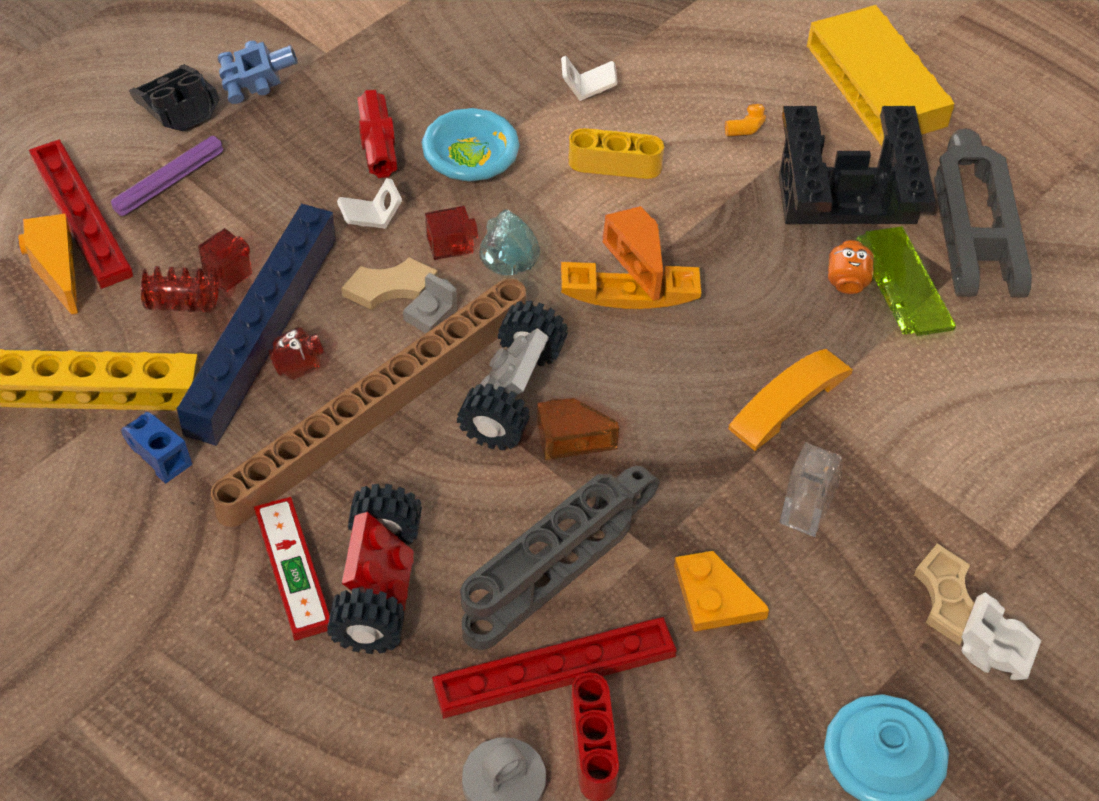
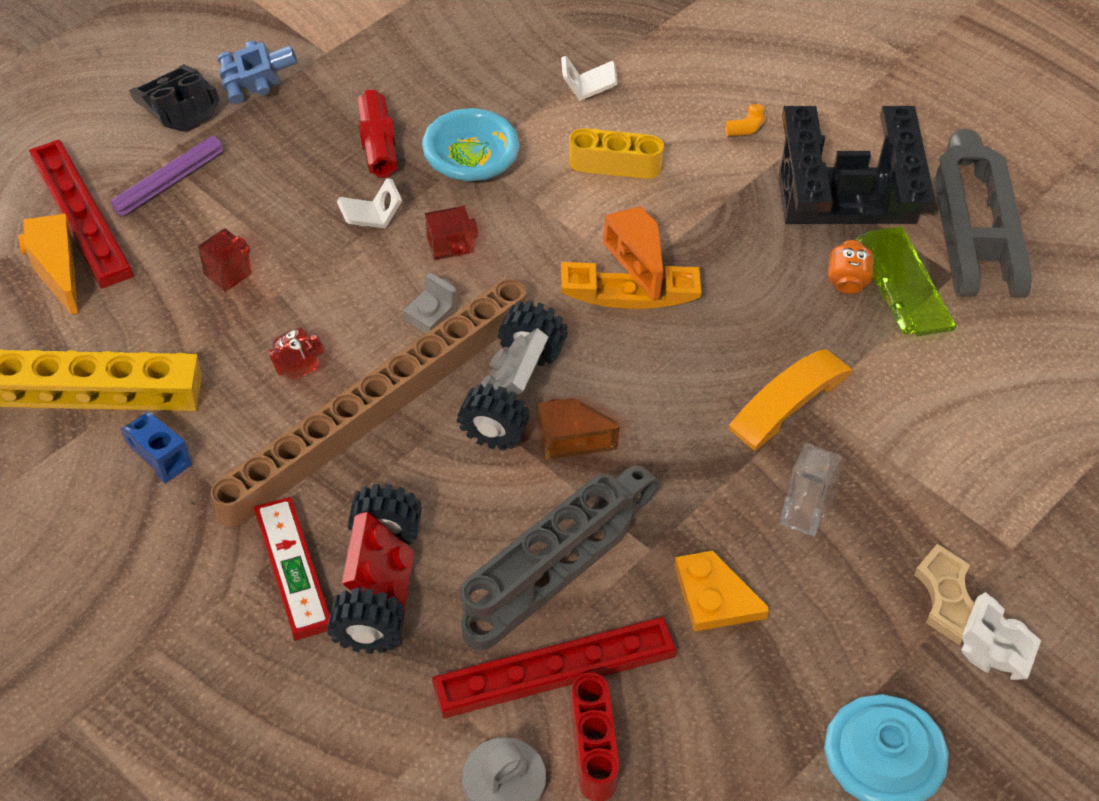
clear red piece [141,266,219,313] -> none
dark blue brick [177,203,336,446] -> none
tan tile [341,257,438,310] -> none
clear light blue piece [479,209,540,275] -> none
yellow brick [807,5,955,146] -> none

